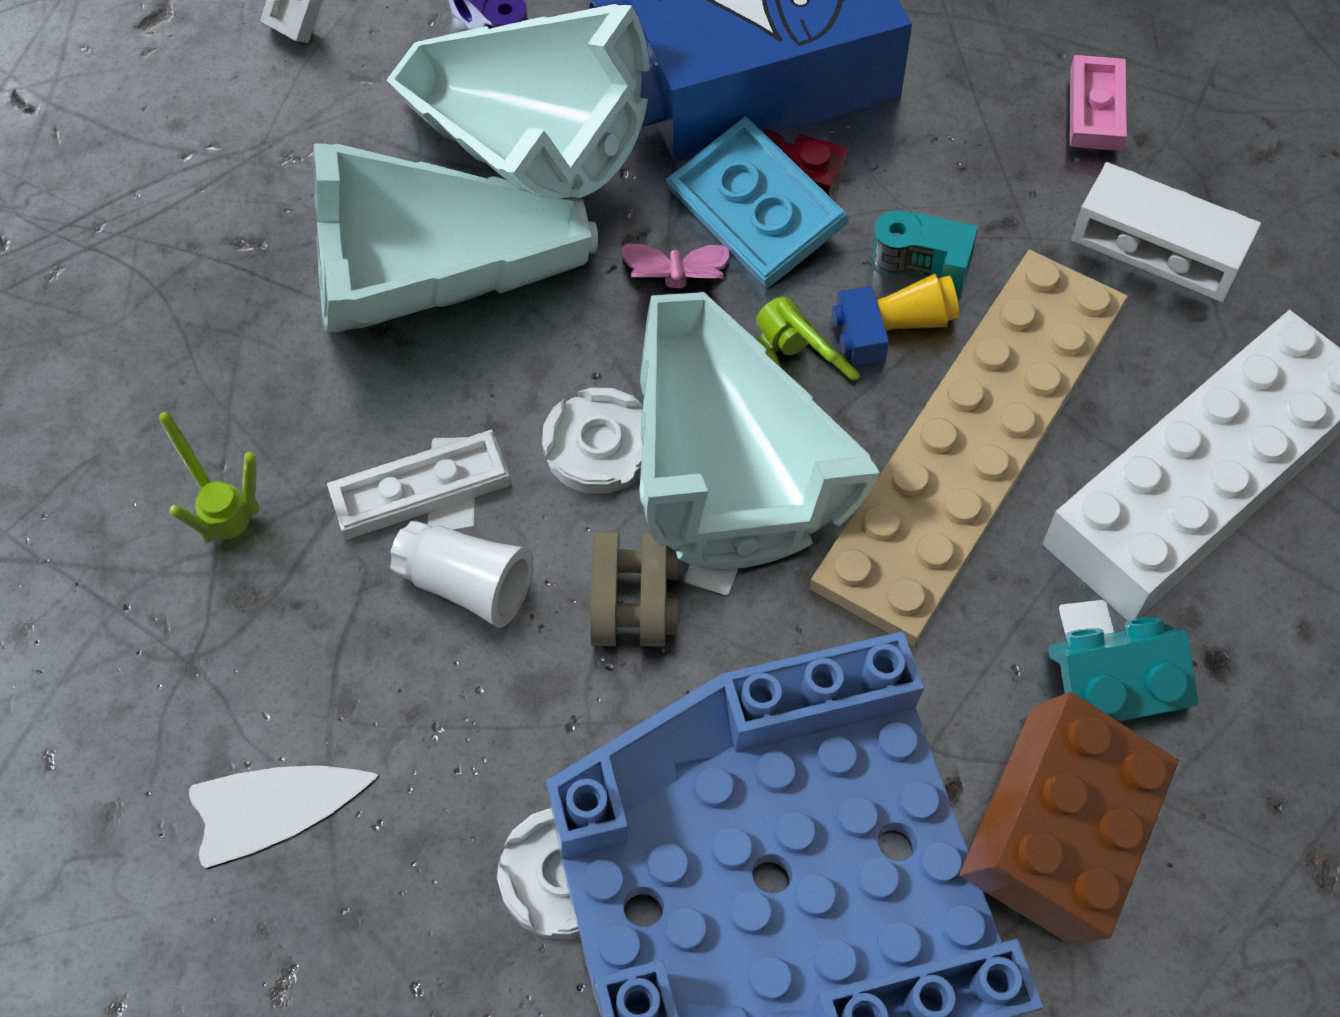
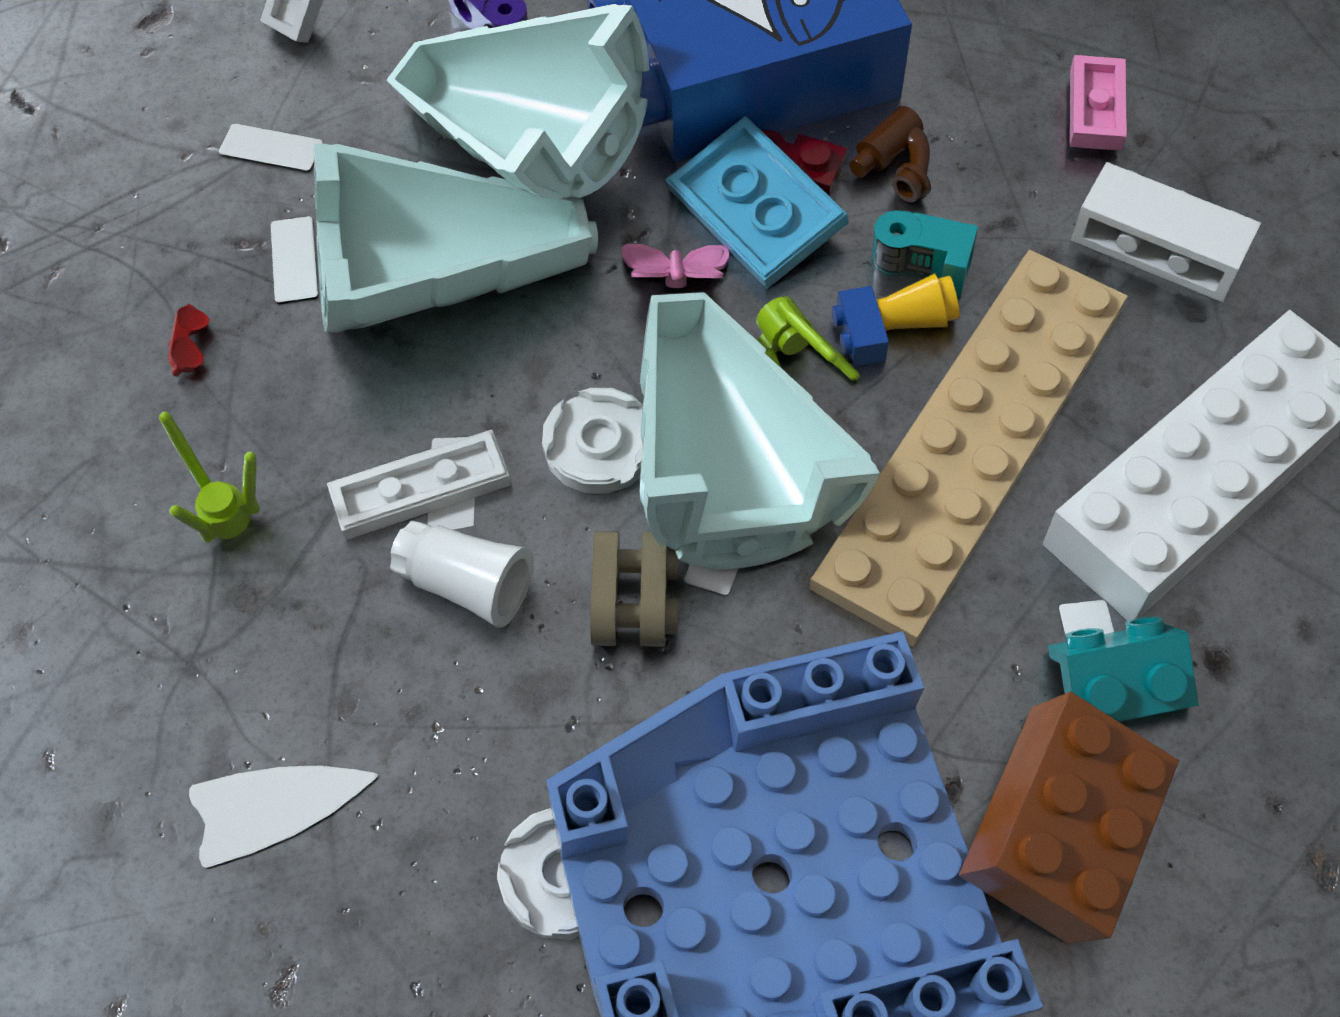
none -> red piece [168,304,210,377]
none -> white sticker [219,124,322,171]
none -> white sticker [271,216,318,303]
none -> reddish brown plant [849,106,931,202]

